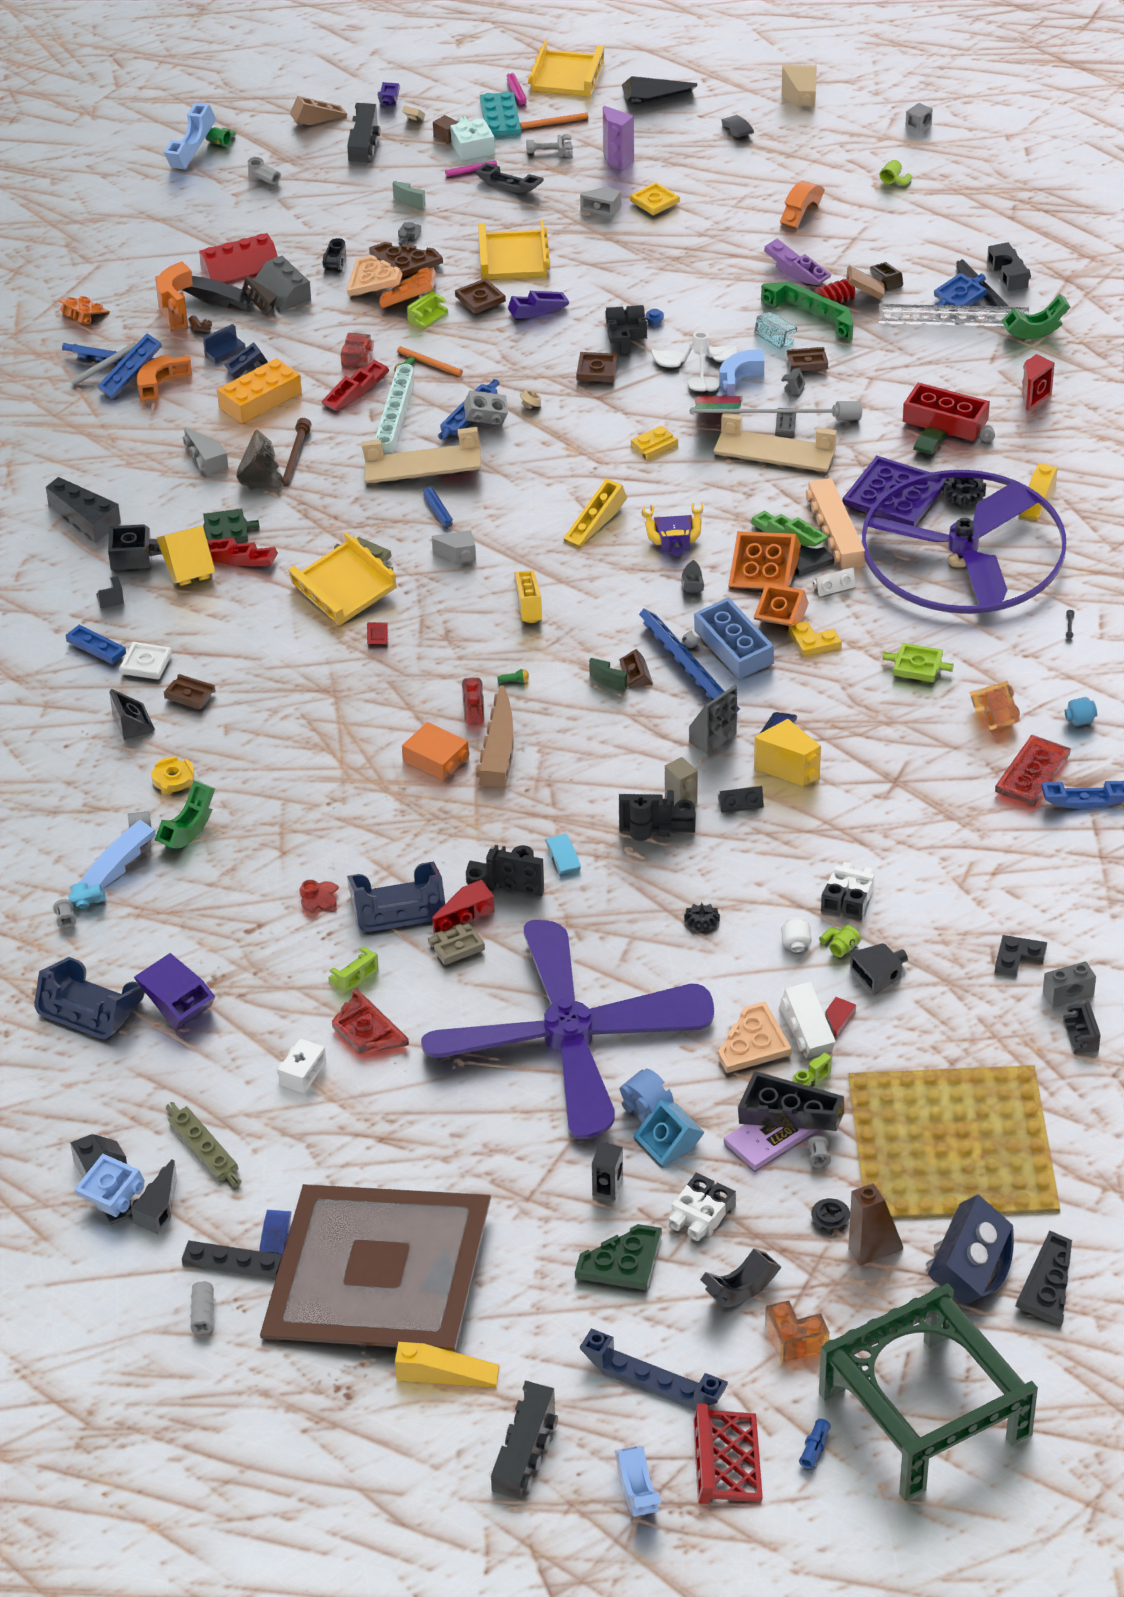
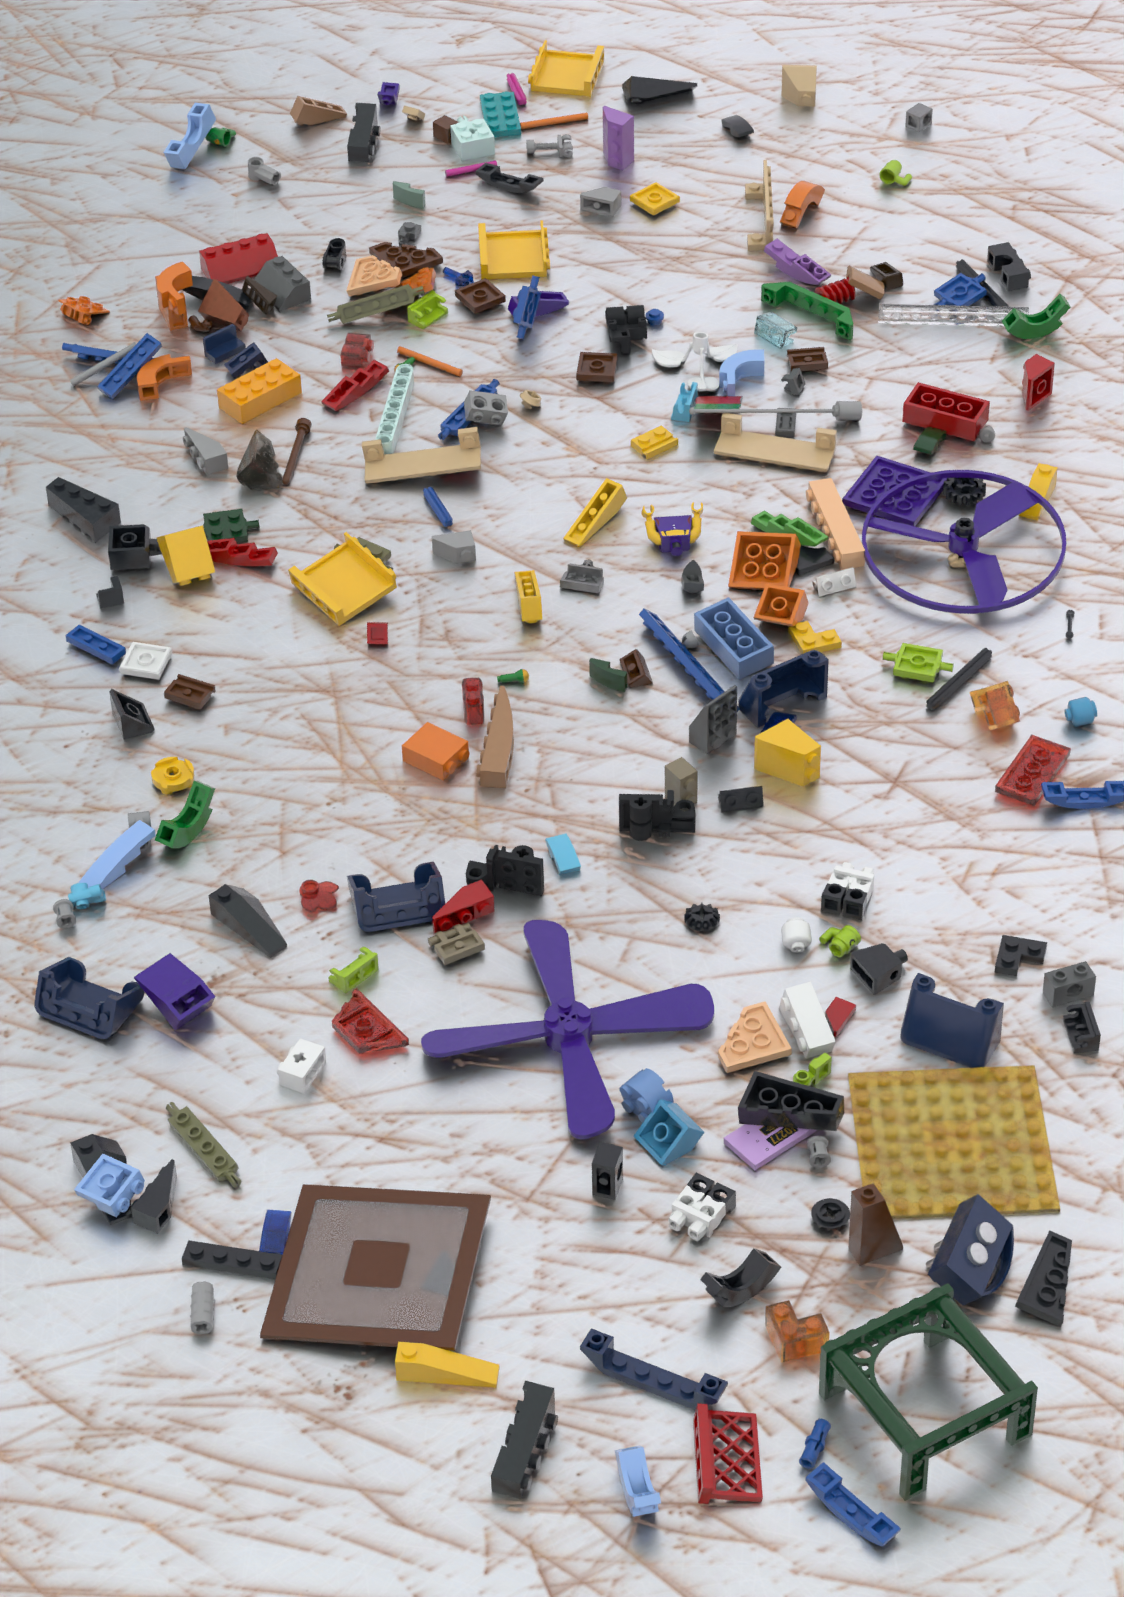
dark green plate [575,1224,662,1290] -> none
none -> copper slope [198,279,249,331]
none -> black wedge [208,884,287,958]
none -> olive plate [327,284,425,324]
none -> clear blue bar [443,267,474,287]
none -> blue plate [513,275,541,339]
none -> flat silver slope [560,559,604,593]
none -> medium azure hinge [671,382,698,422]
none -> dark blue windscreen [738,650,829,728]
none -> tan bracket [745,160,774,251]
none -> blue slope [805,1462,901,1547]
none -> dark blue windscreen [900,973,1004,1069]
none -> black axle [926,648,992,711]

